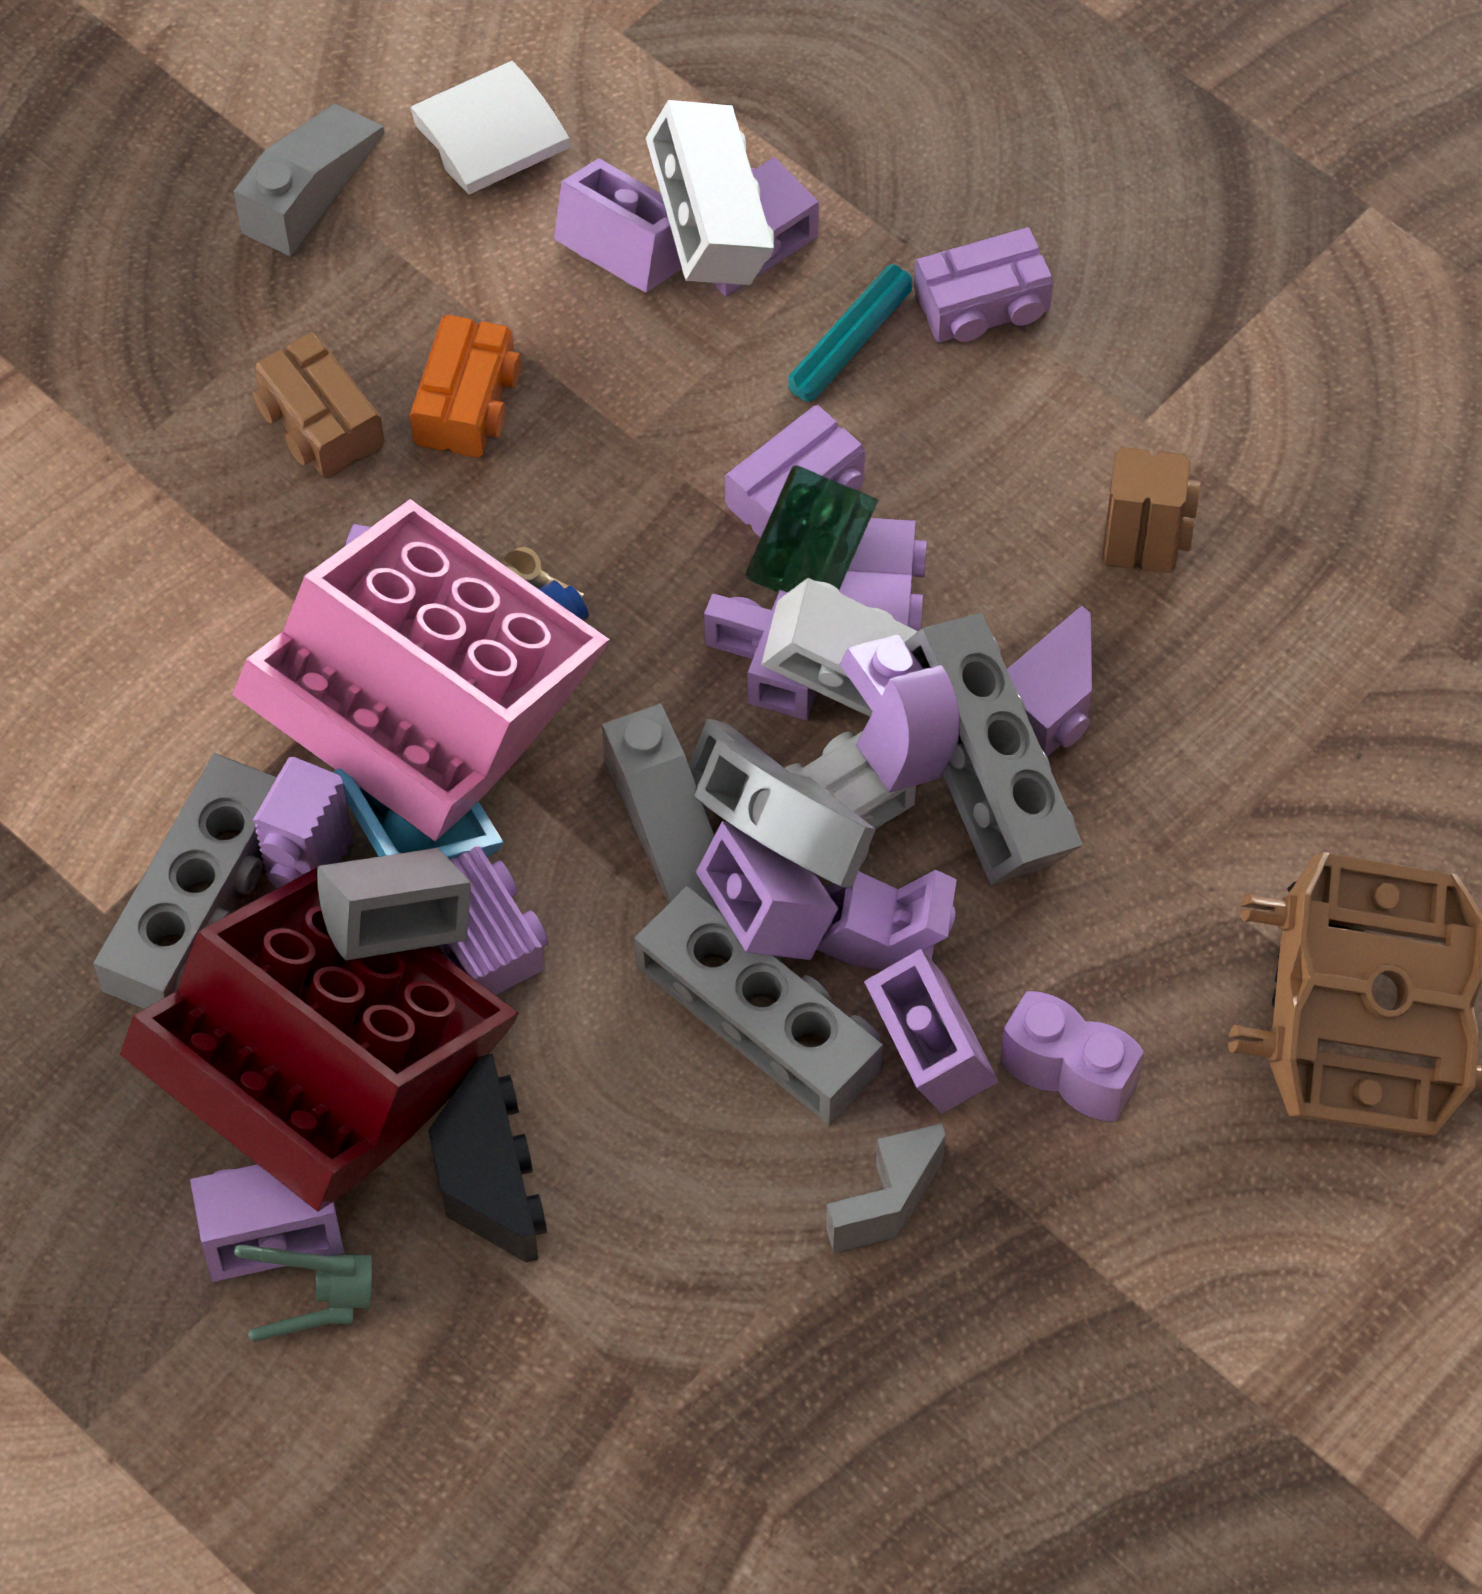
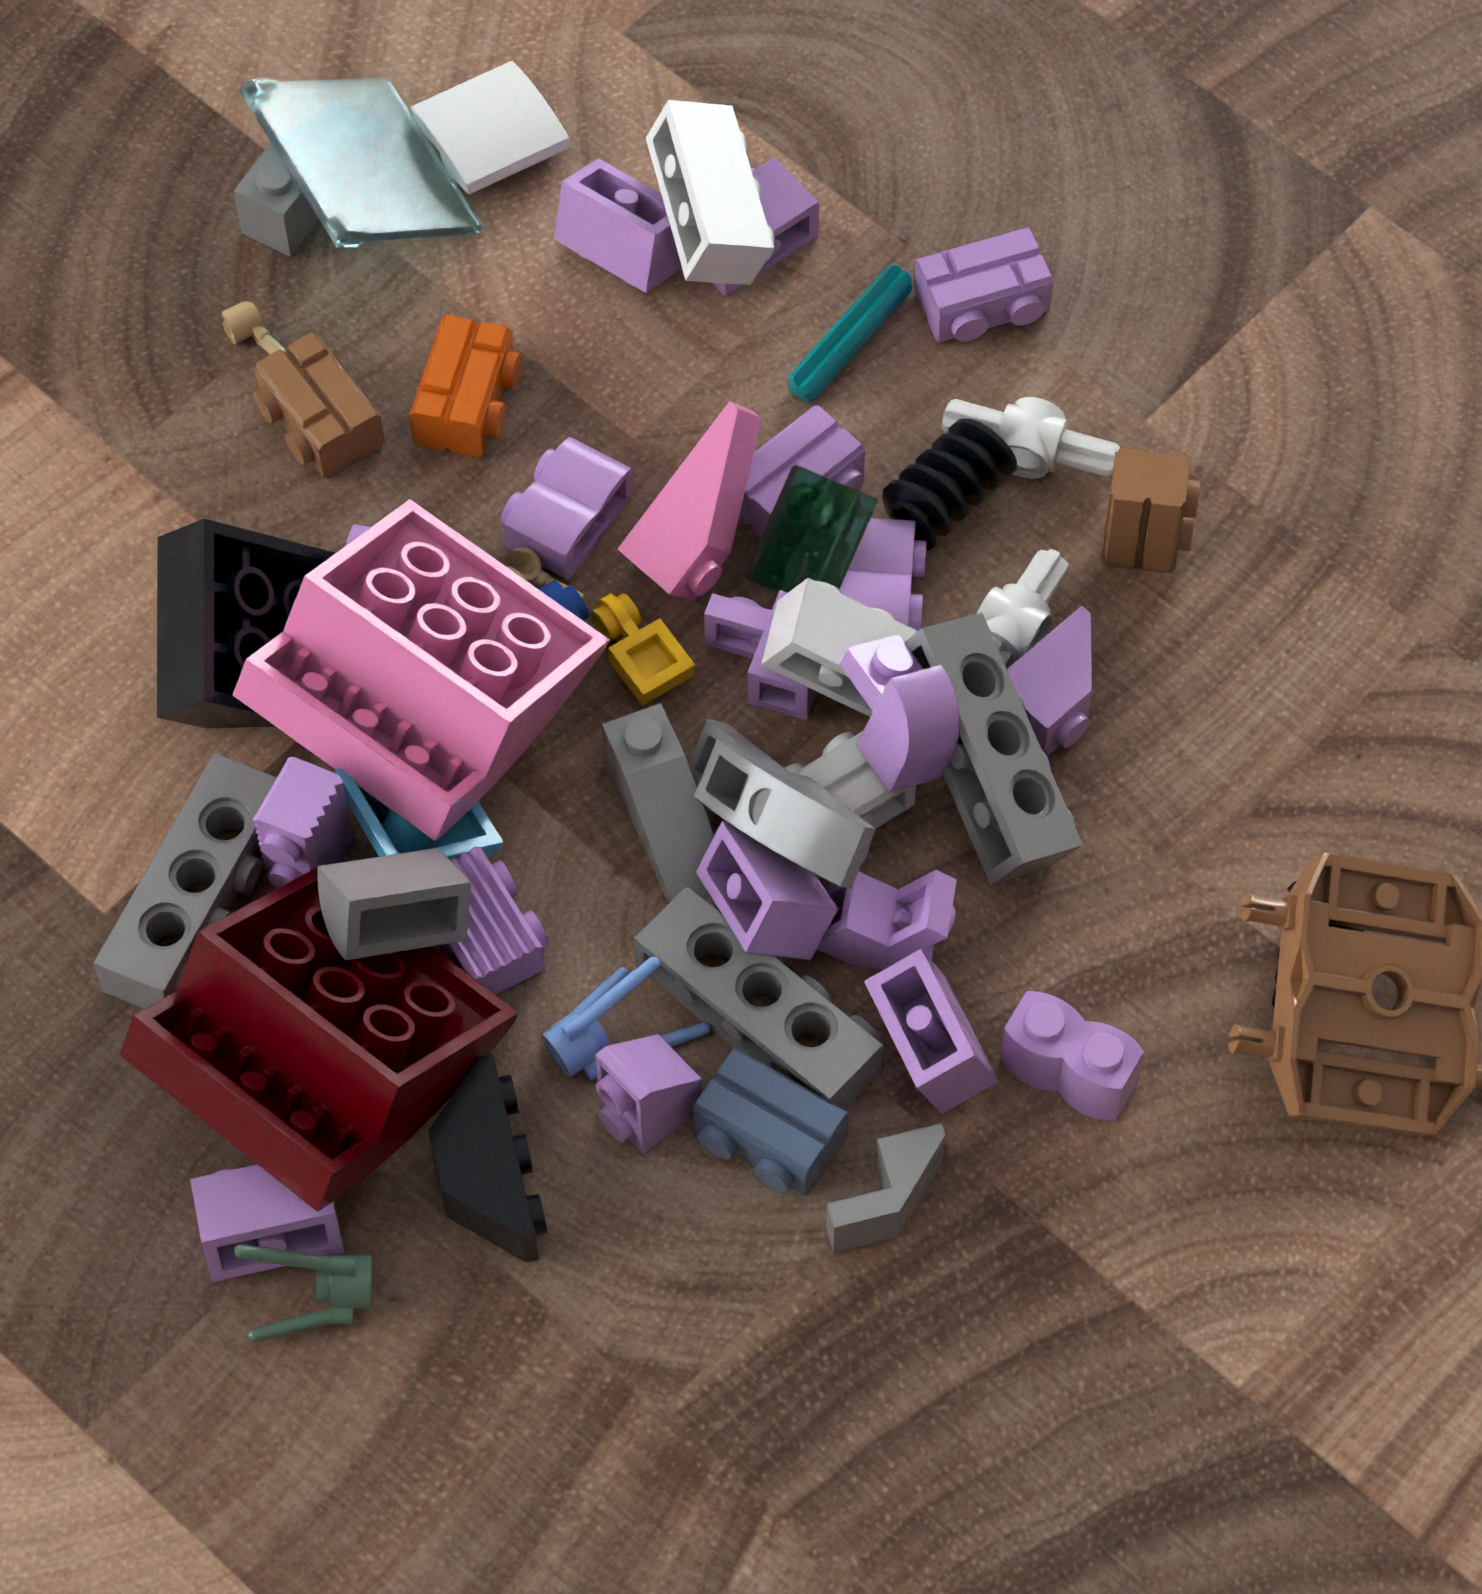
none -> black wedge [157,518,335,729]
none -> tan hand [222,301,286,355]
none -> clear light blue piece [240,78,483,248]
none -> lavender brick [501,437,633,580]
none -> light blue plant [541,957,711,1081]
none -> yellow plate [590,593,695,706]
none -> lavender slope [595,1034,702,1155]
none -> bright pink slope [618,401,762,602]
none -> sand blue brick [693,1048,849,1196]
none -> black piece [882,418,1017,550]
none -> white axle [942,397,1120,479]
none -> white axle [977,549,1069,667]

